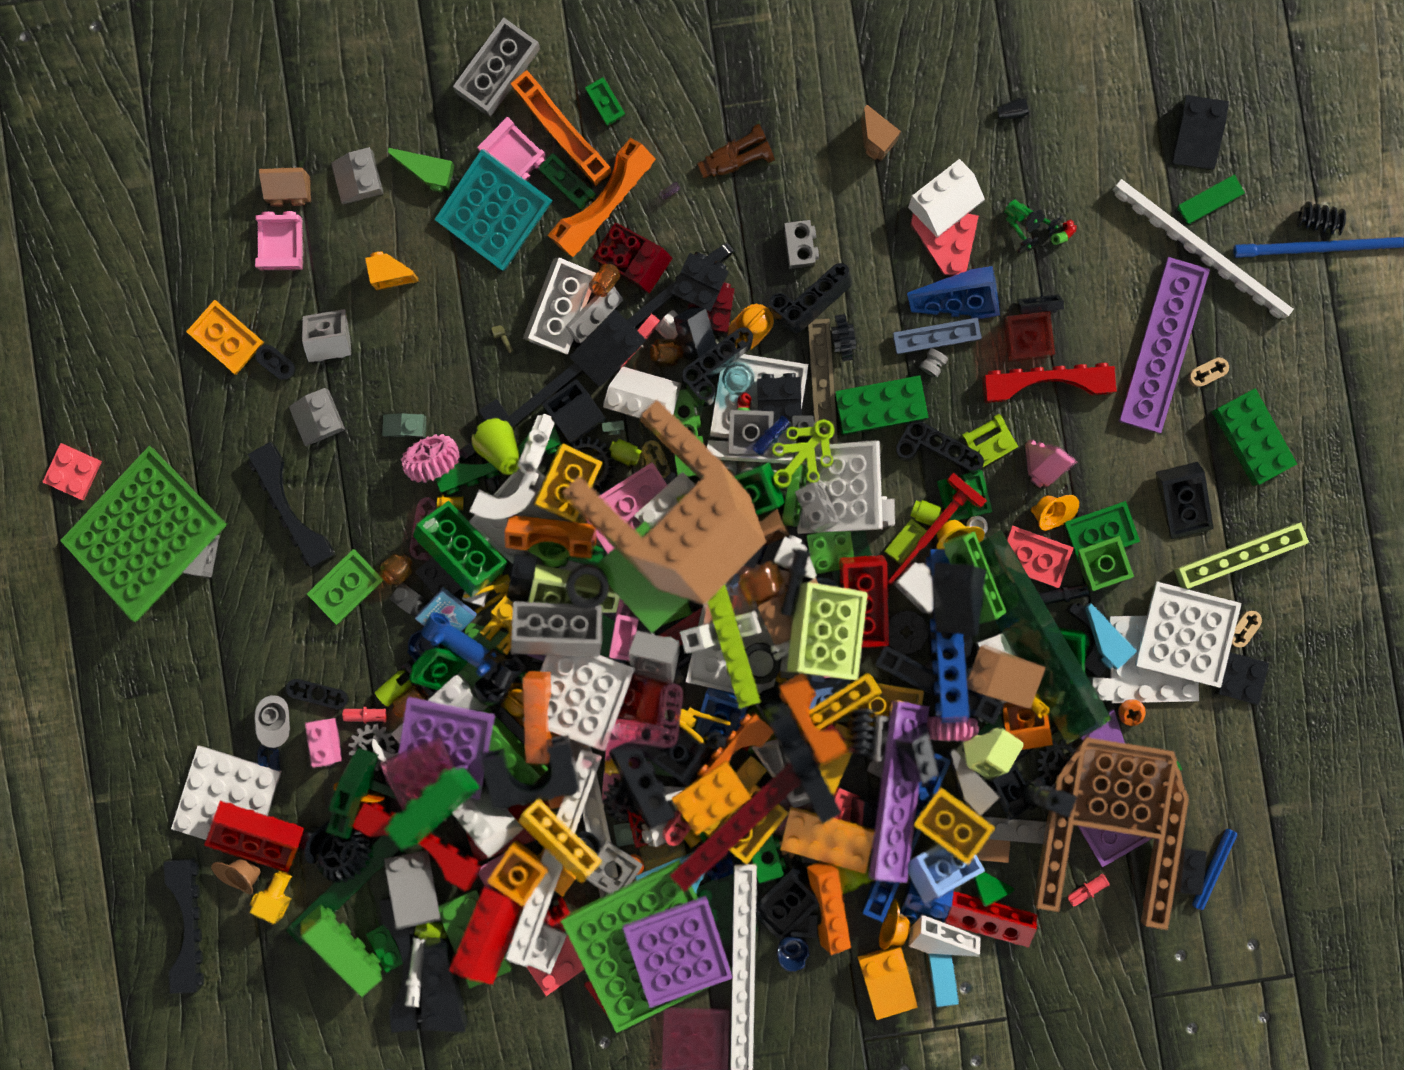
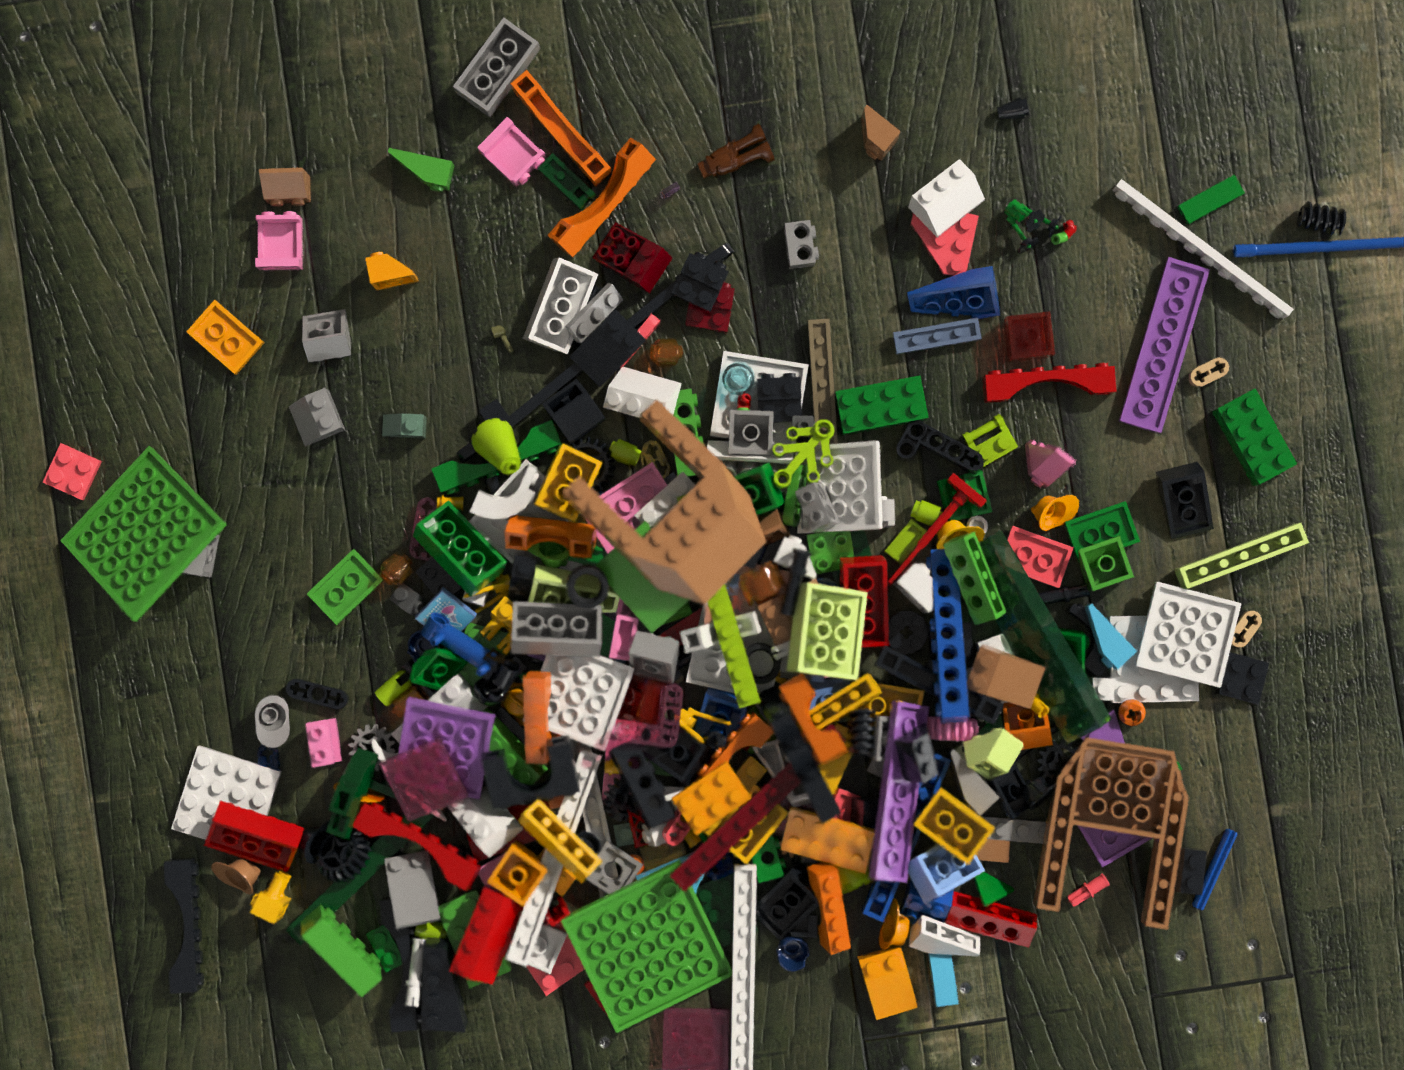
black arch [247,442,337,568] -> none
black plate [256,344,296,380] -> none
light grey slope [331,147,384,204] -> none
coral axle [342,707,386,724] -> none
green brick [385,767,480,850] -> none
bright pink gear [401,434,460,482] -> none
teal plate [434,149,553,271] -> none
white piece [518,414,555,474] -> none
green plate [585,77,625,126] -> none
clear orange brick [589,264,620,297] -> none
sand green plate [602,420,625,435] -> none
medium lavender plate [622,896,733,1008] -> none
white slope [655,310,678,343] -> none
black brick [673,307,717,359] -> none
black beam [682,327,753,407] -> none
light orange piece [728,304,774,349] -> none
clear blue pin [752,416,791,456] -> none
black beam [769,263,852,333] -> none
black gear [831,314,856,362] -> none
light grey wheel [919,348,948,378] -> none
black slope [932,563,987,636] -> none
black plate [1017,294,1064,316] -> none
black piece [1033,785,1078,818] -> none
black slope [1172,95,1229,170] -> none

